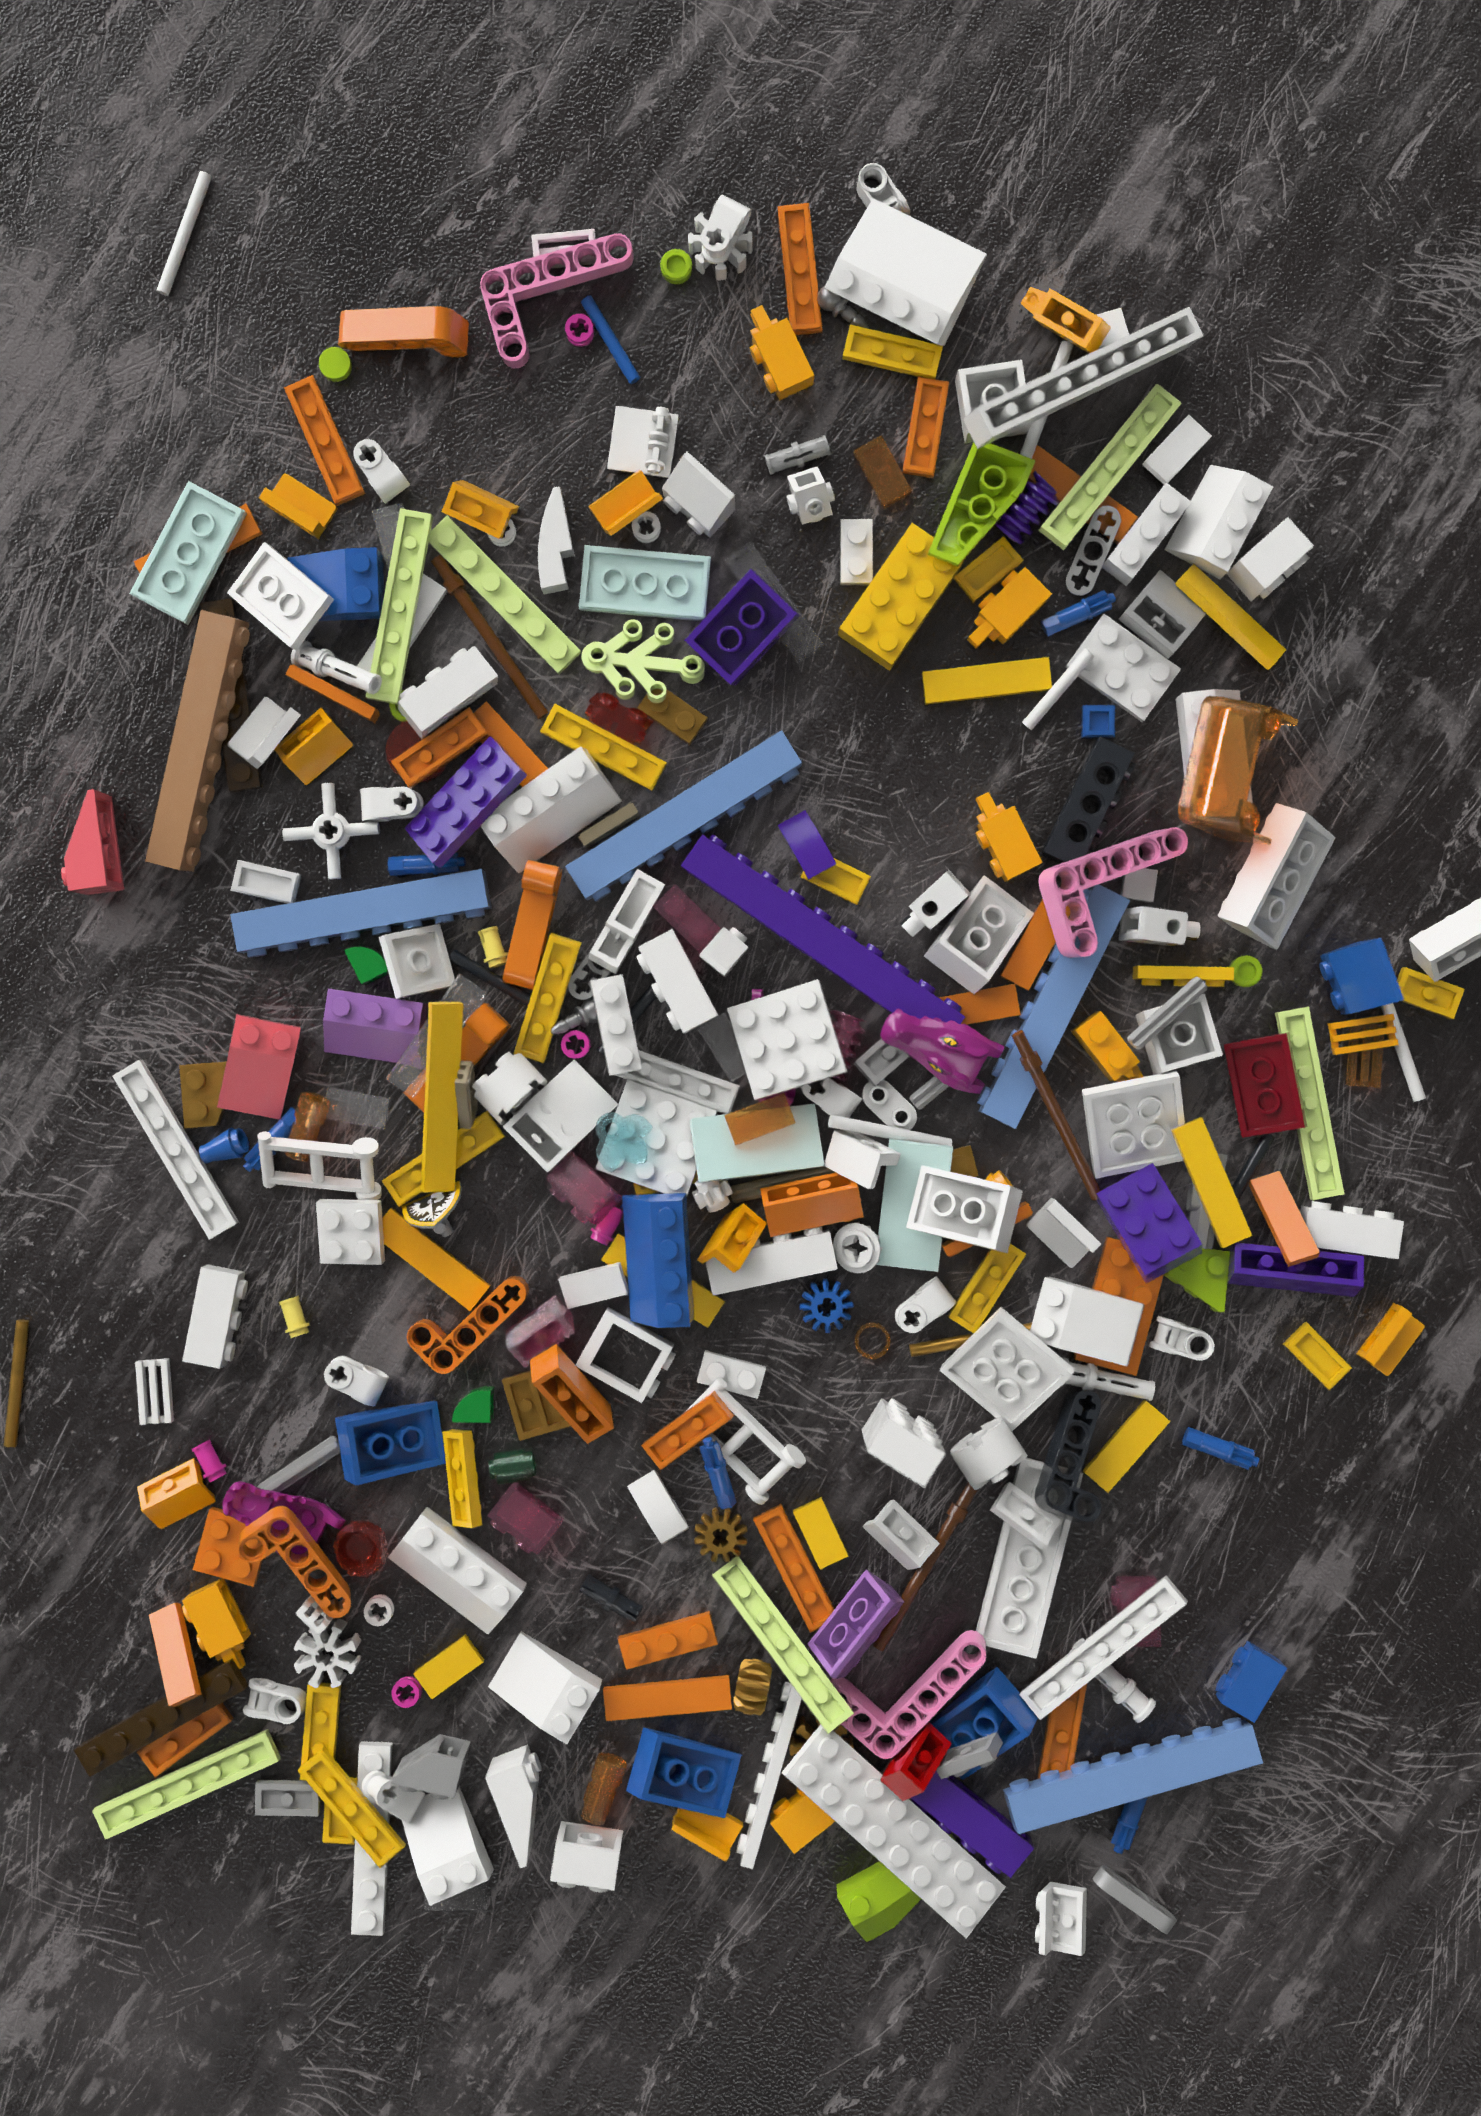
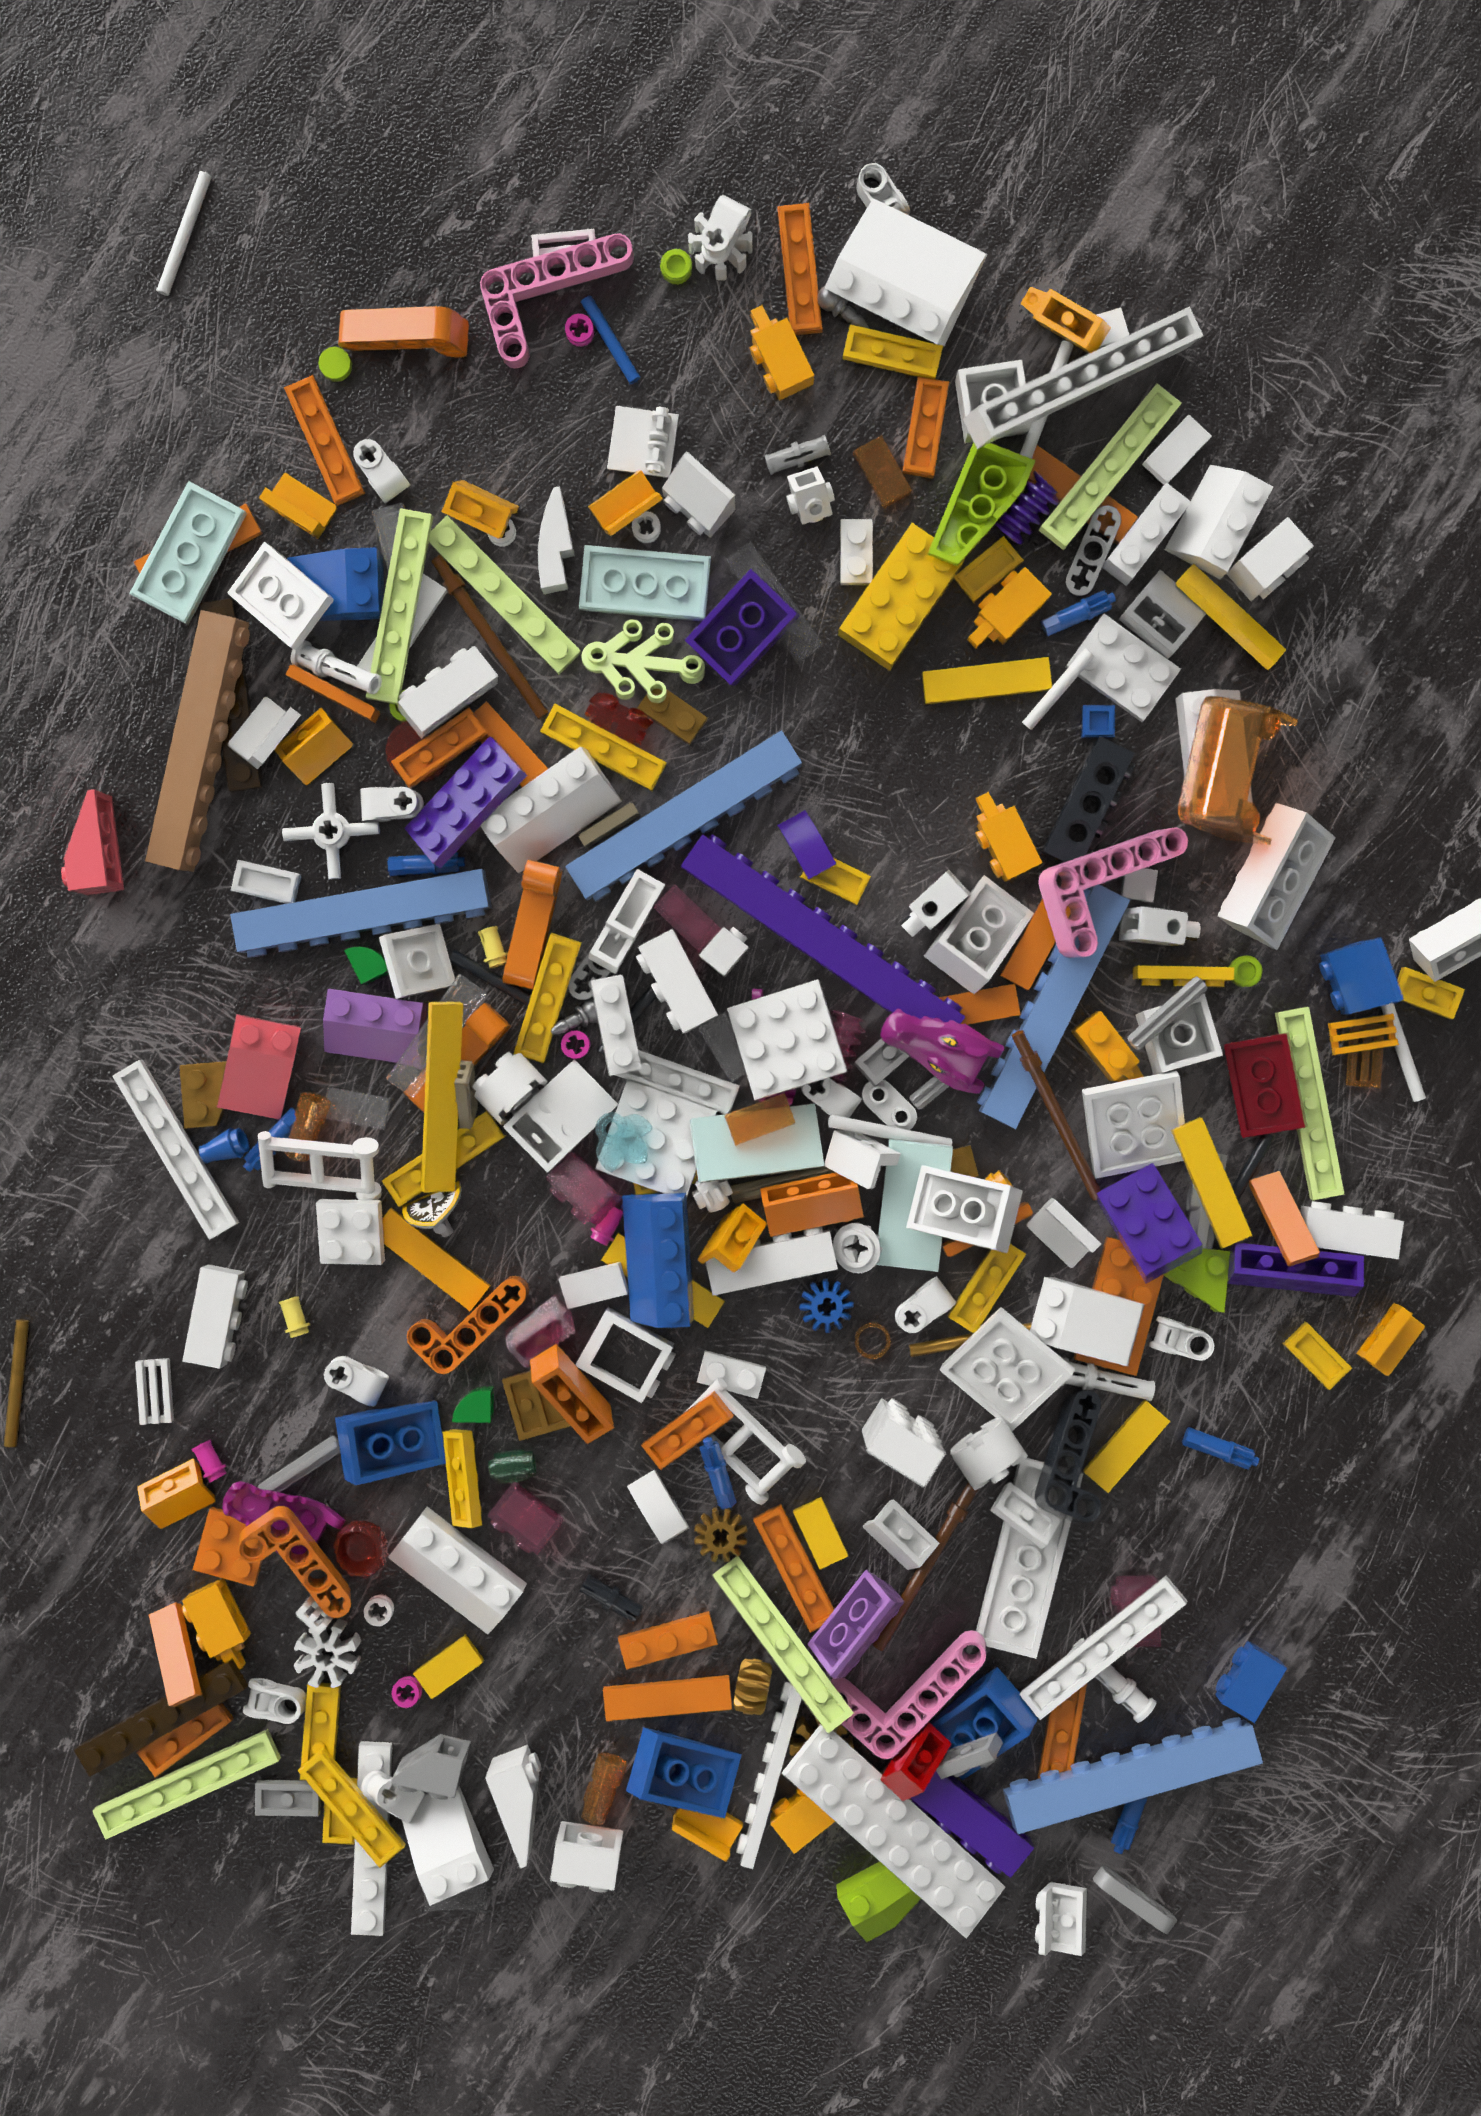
white slope [488,1631,602,1744] -> none

